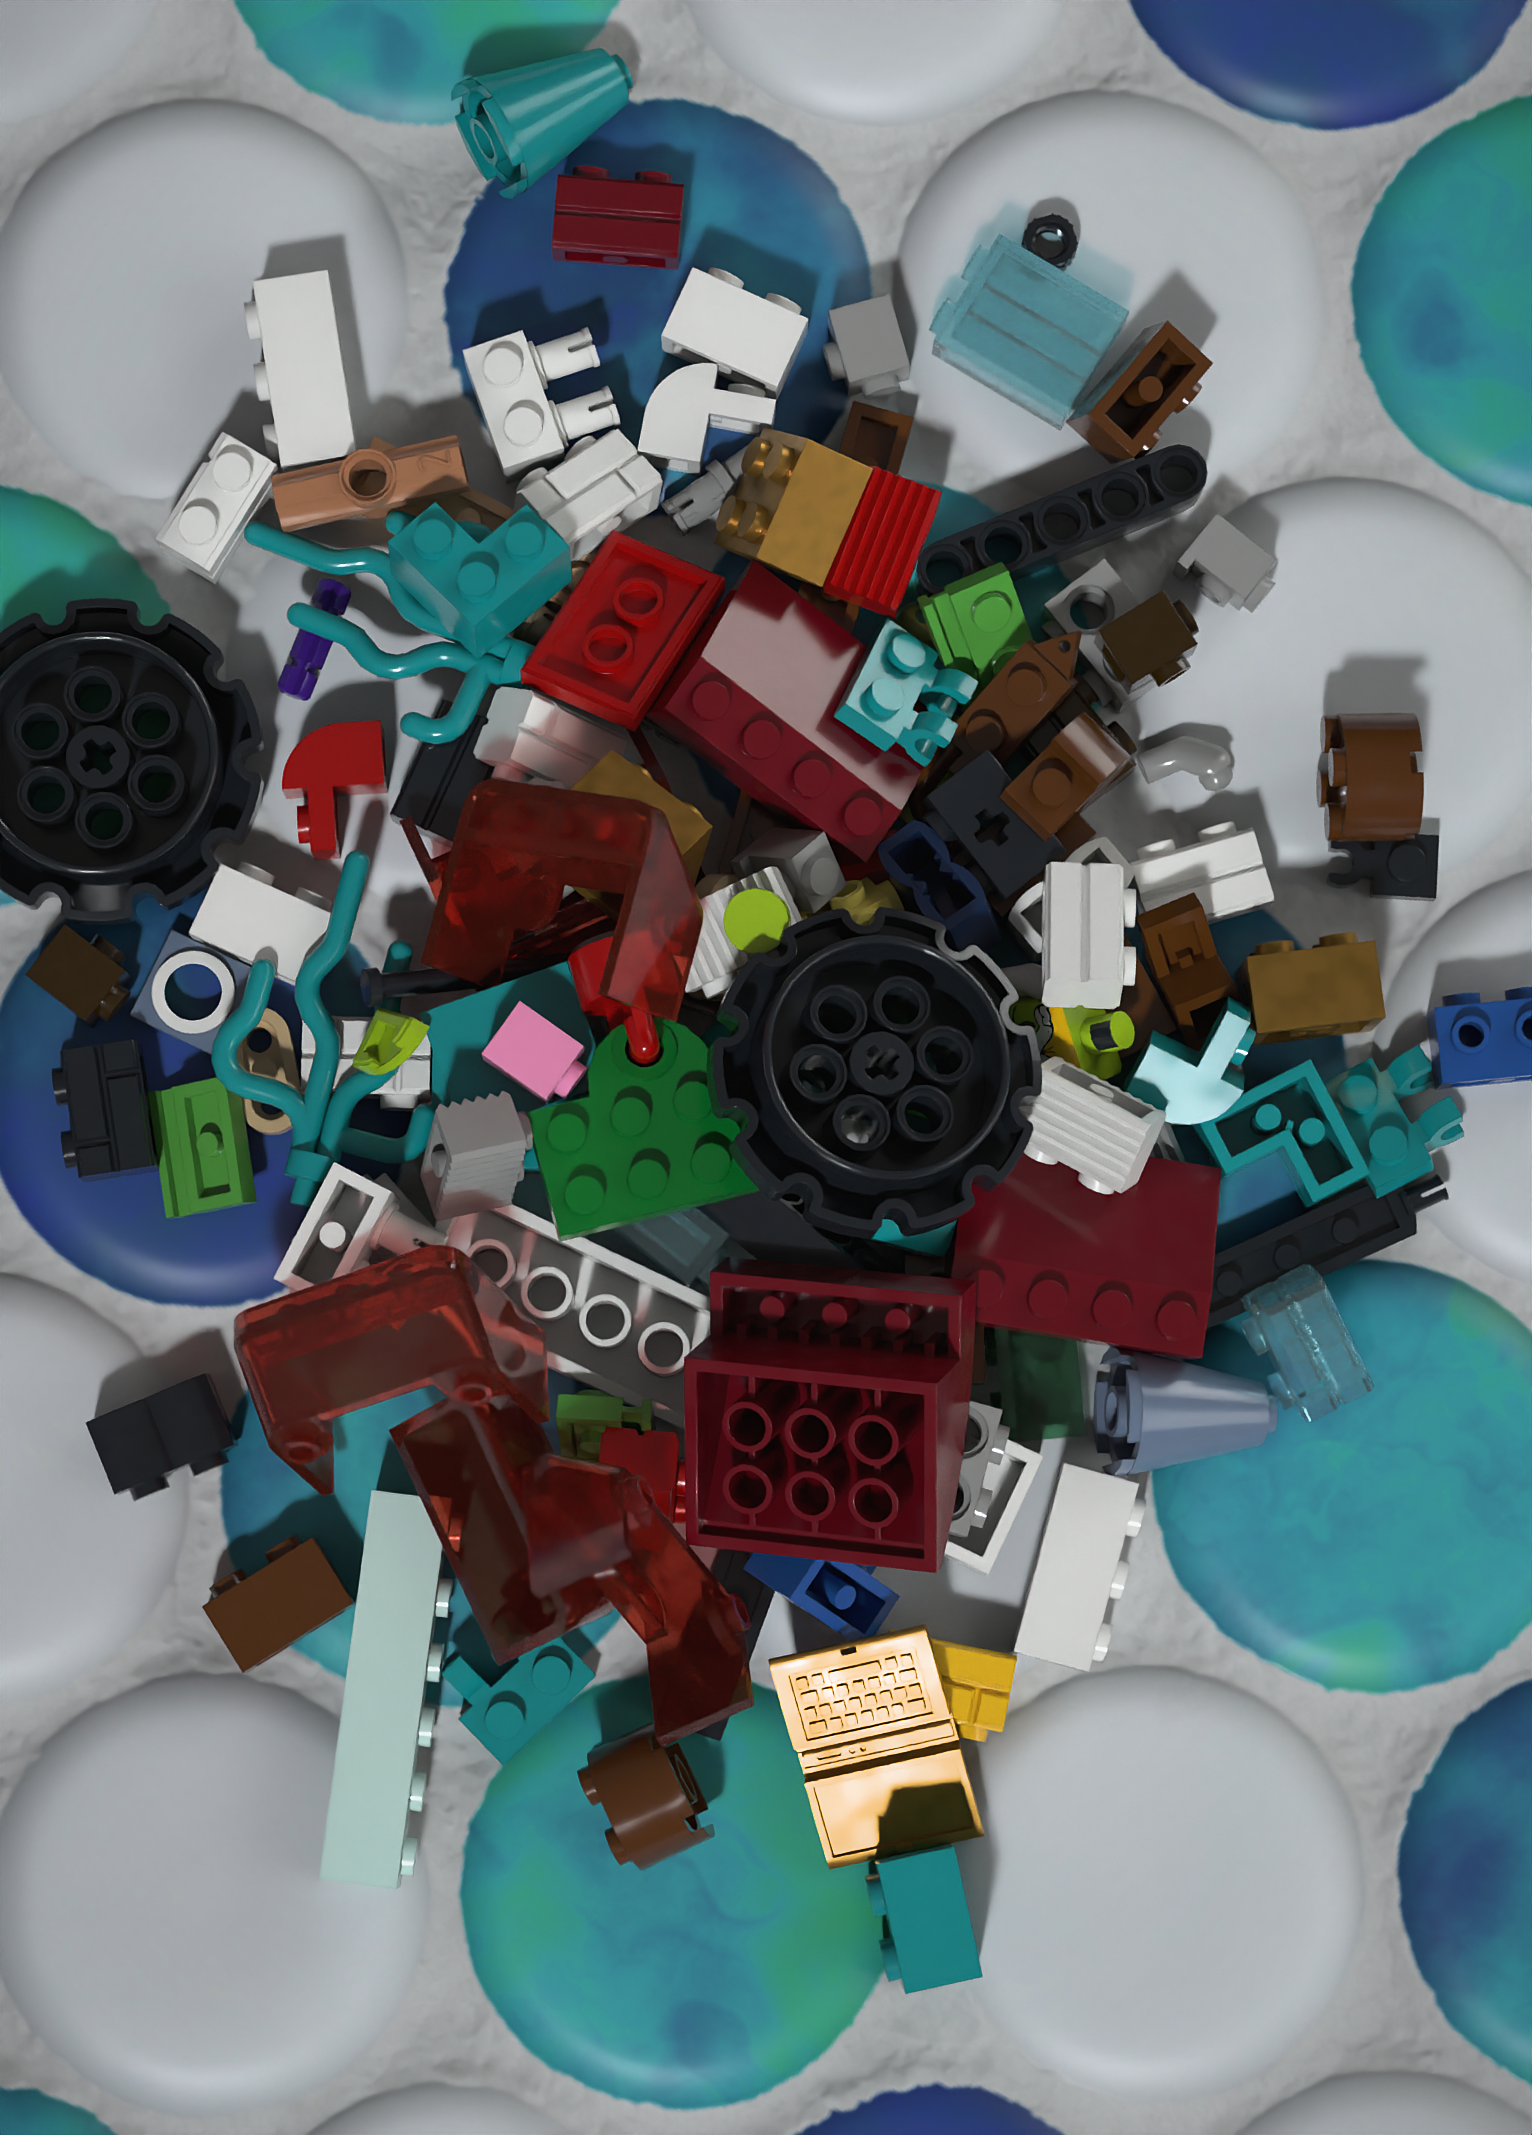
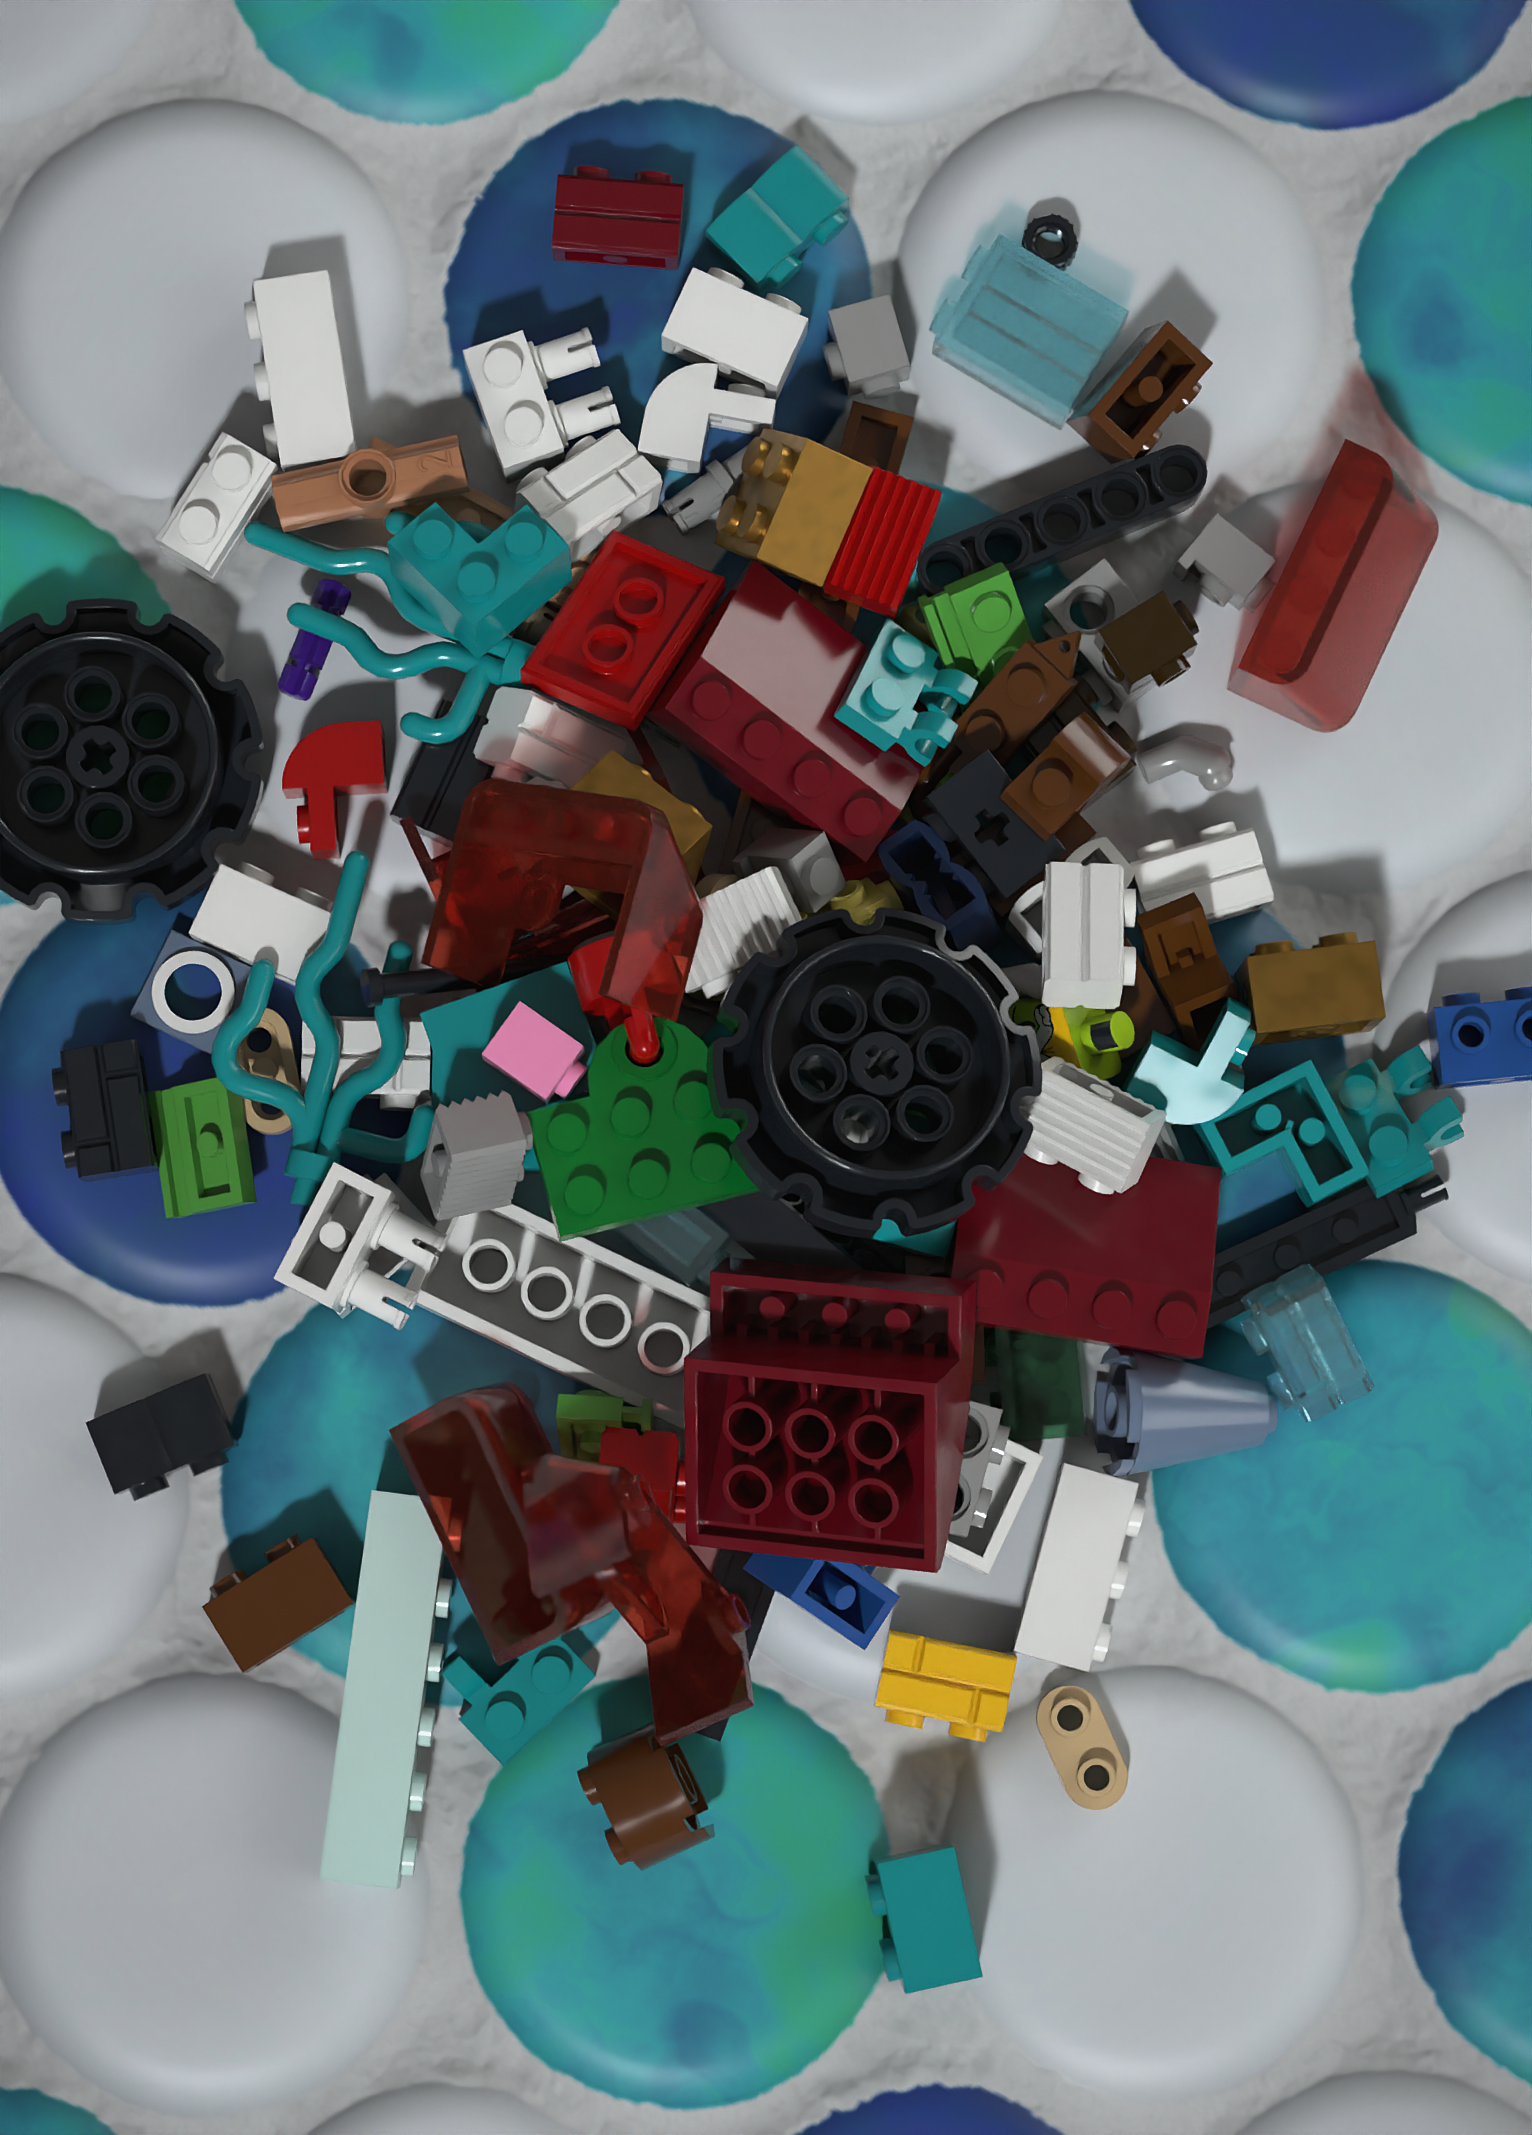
dark brown brick [25,924,132,1028] -> none
clear red windscreen [233,1245,550,1496] -> none
lime tile [352,1007,430,1076] -> none
teal cone [451,48,633,199] -> none
lime tile [723,888,791,954] -> none
piece [769,1624,984,1870] -> none
reddish brown brick [1316,713,1424,842] -> none
black plate [1326,834,1439,902] -> none
none -> teal brick [706,145,849,294]
none -> tan plate [1036,1685,1128,1810]
none -> clear red windscreen [1226,439,1439,733]

